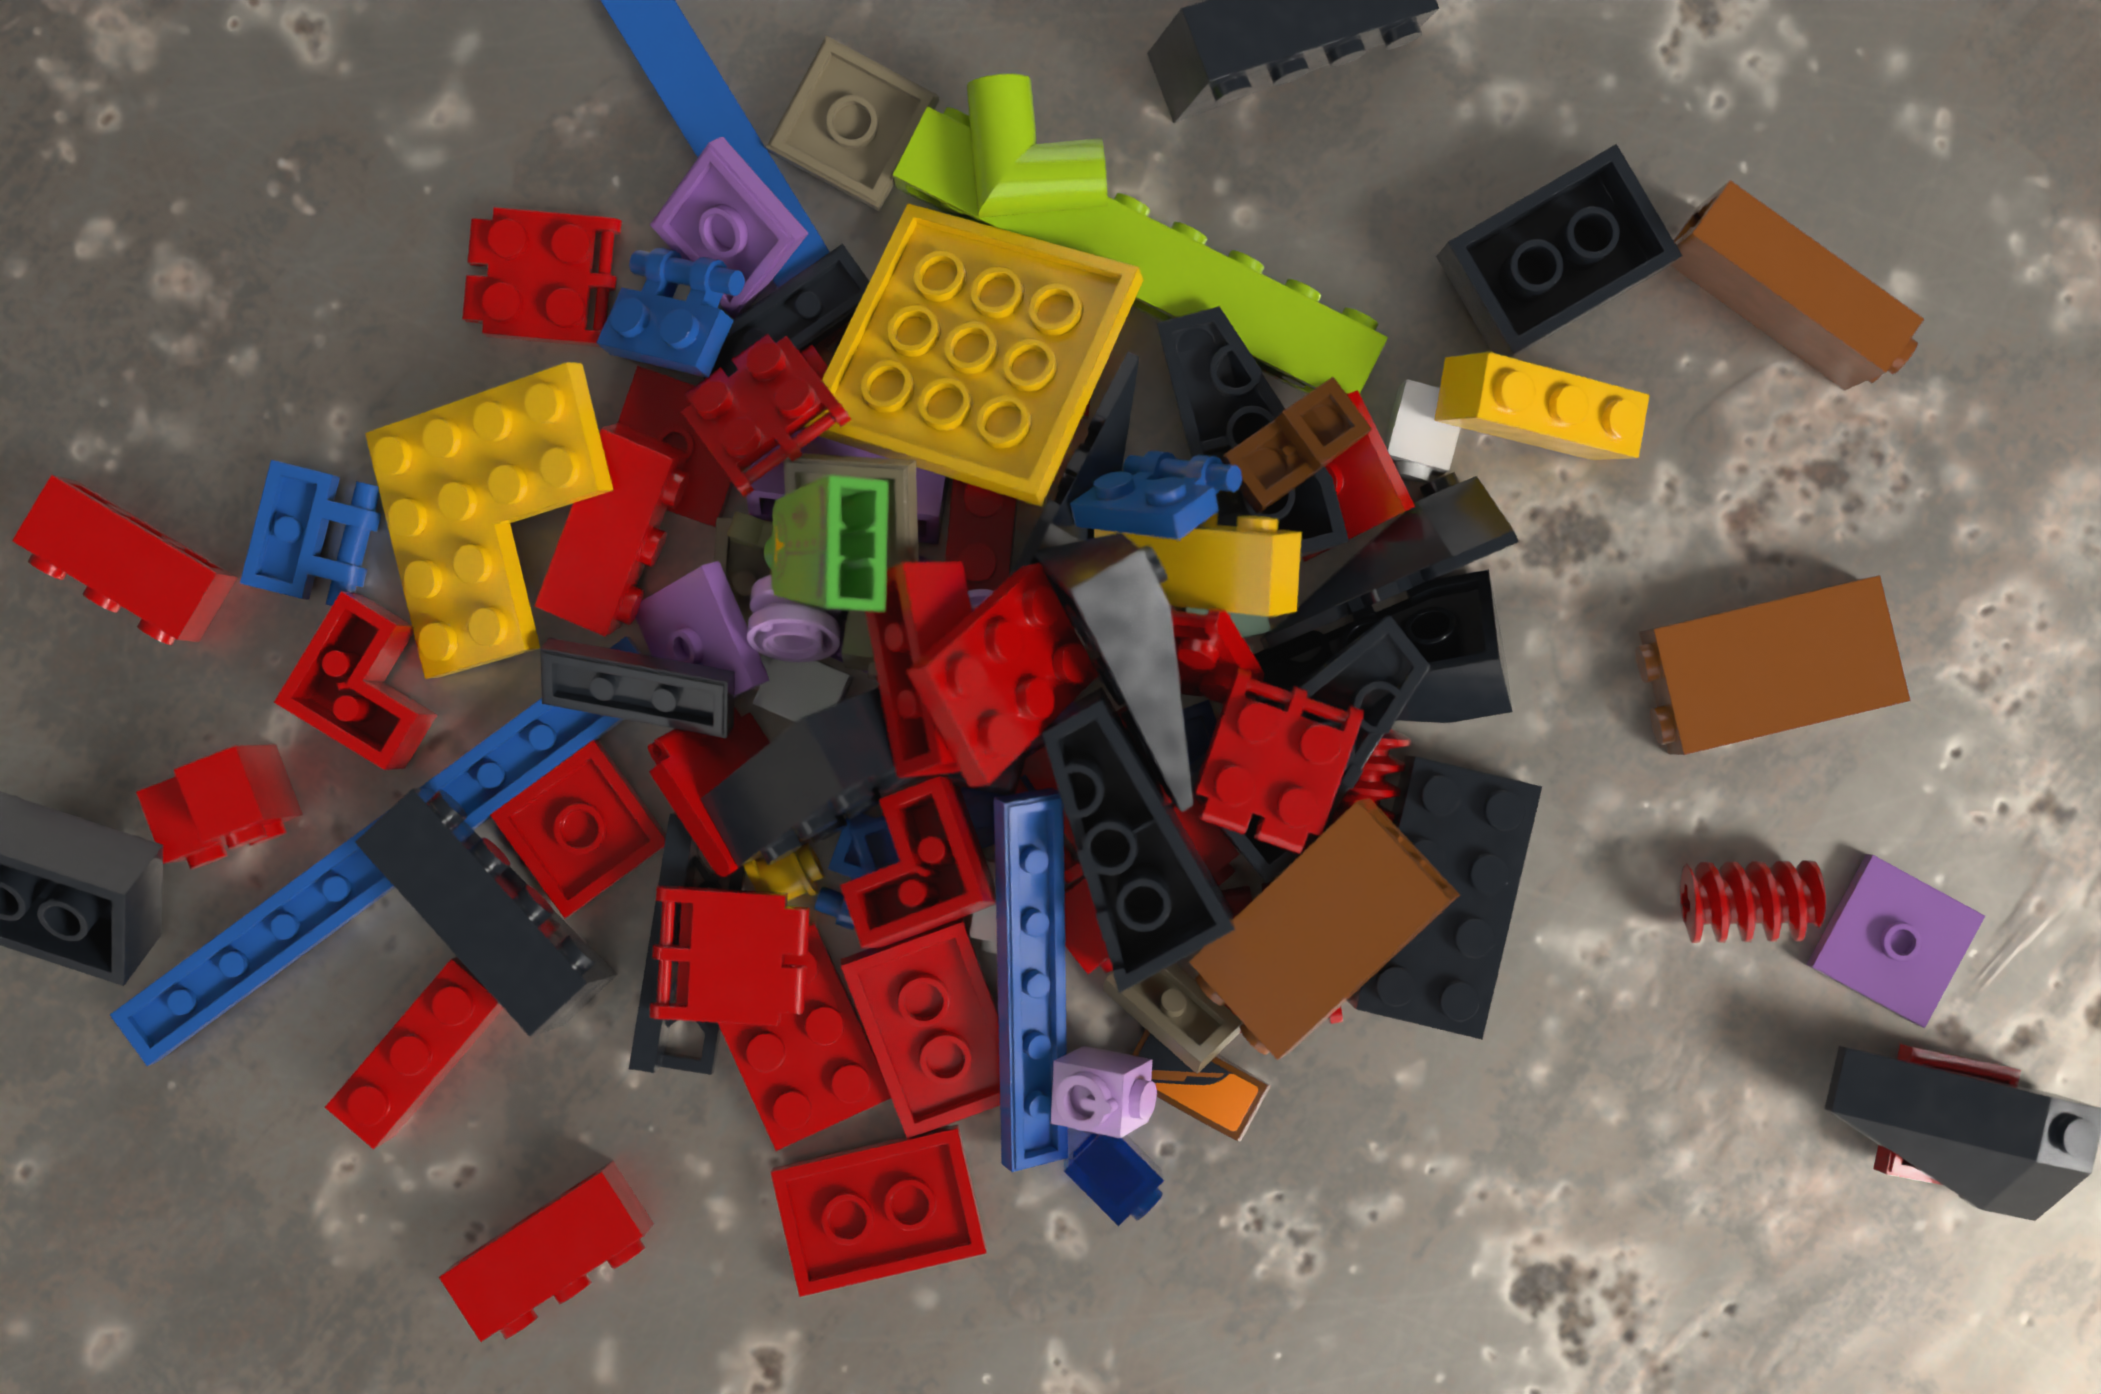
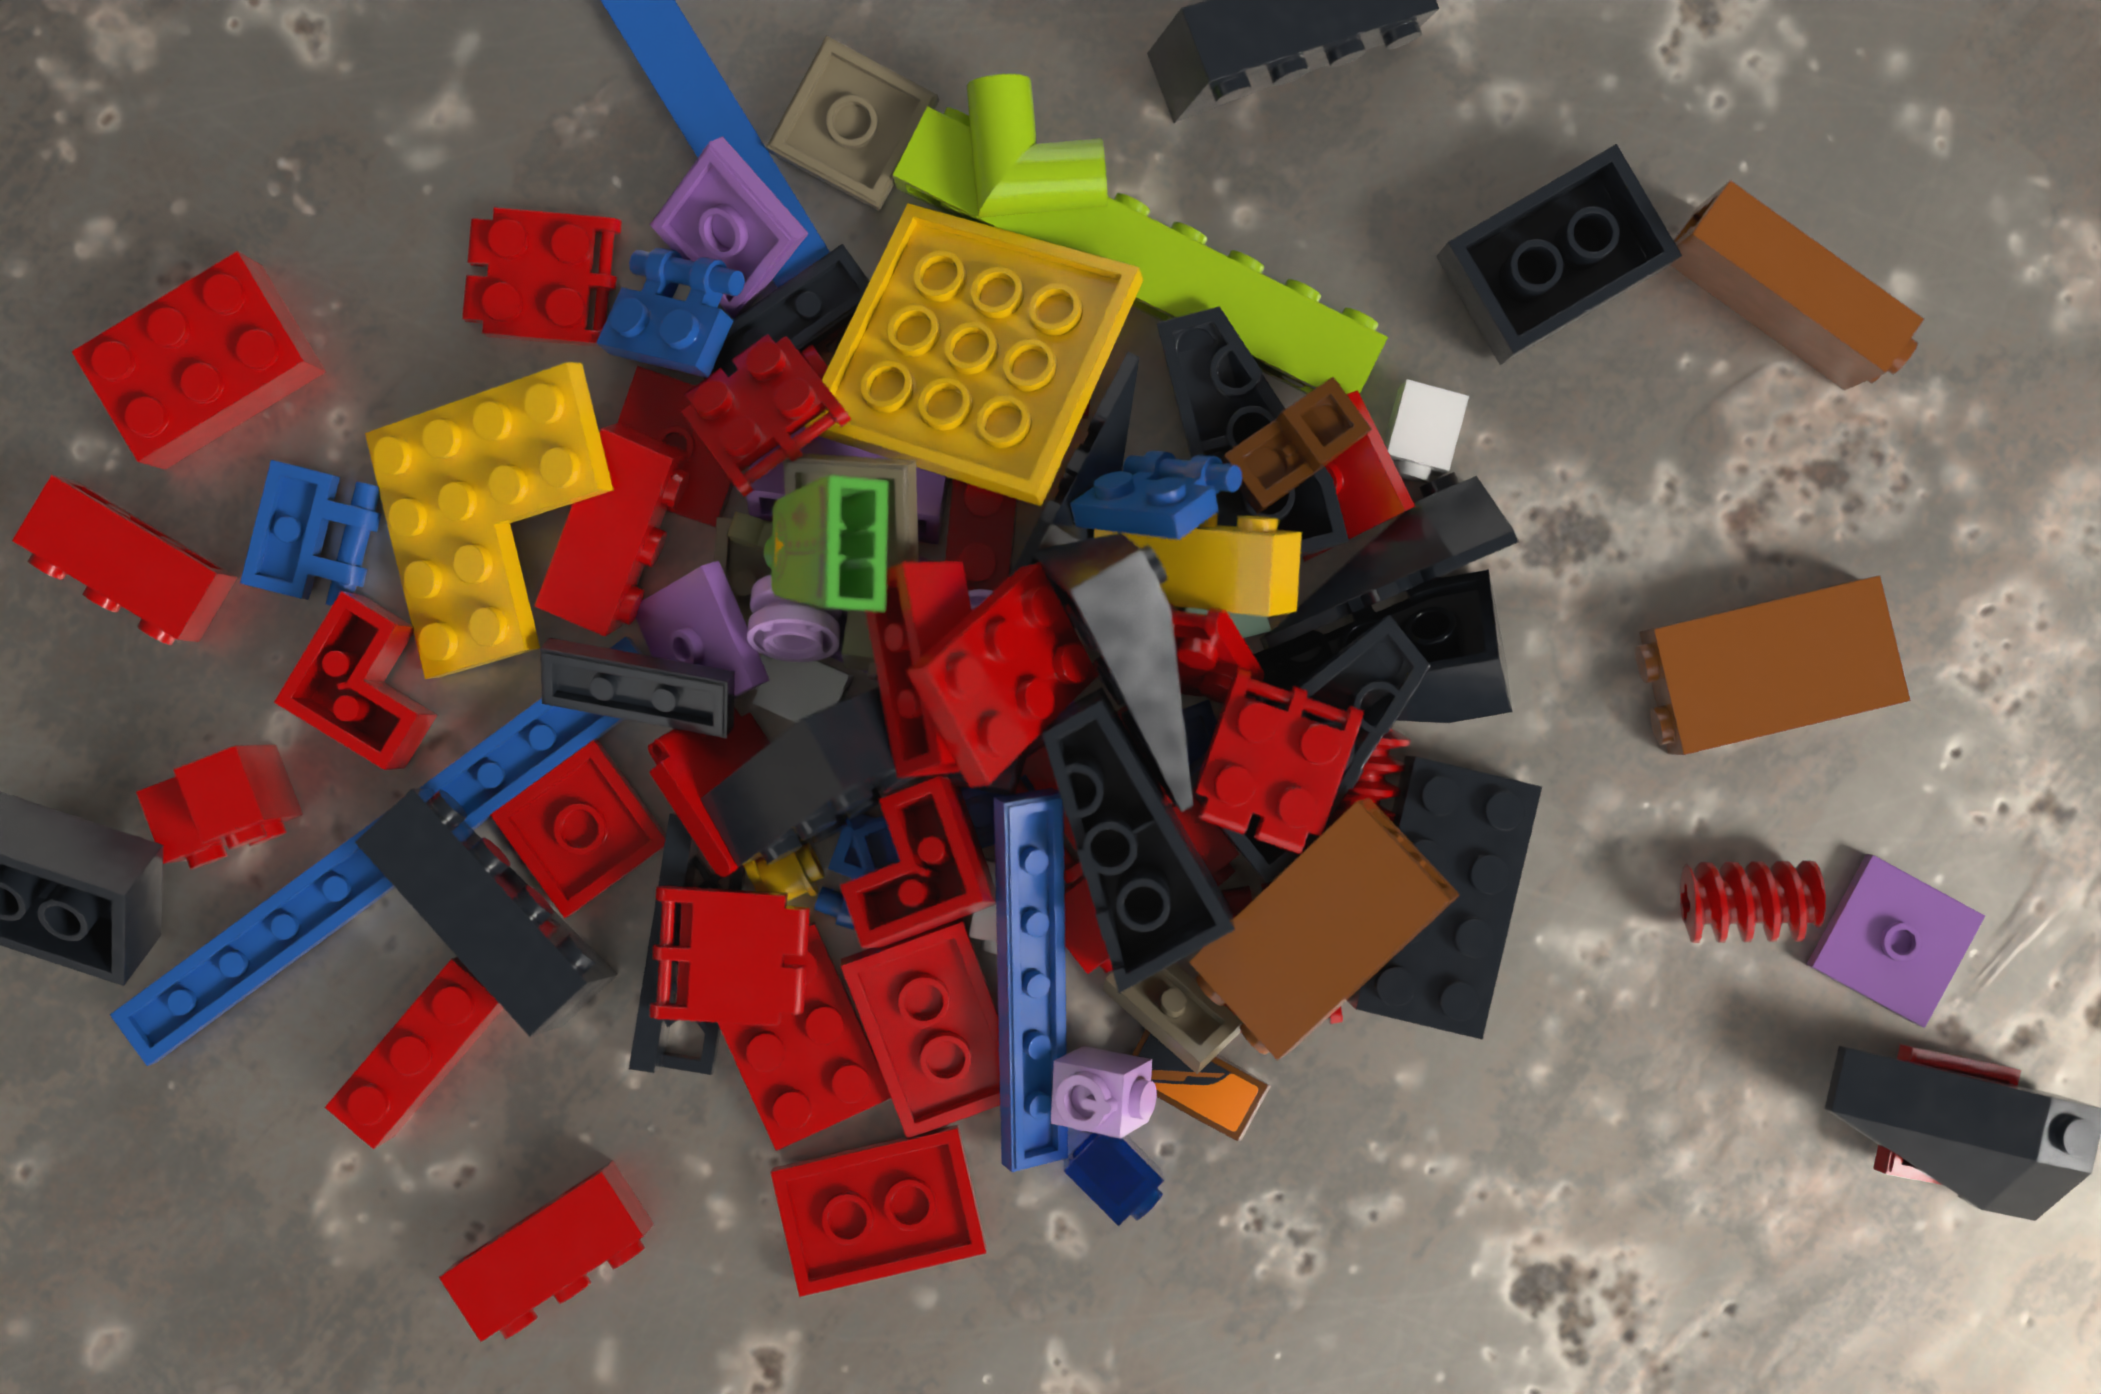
yellow brick [1434,352,1650,460] -> none
none -> red brick [71,251,326,470]

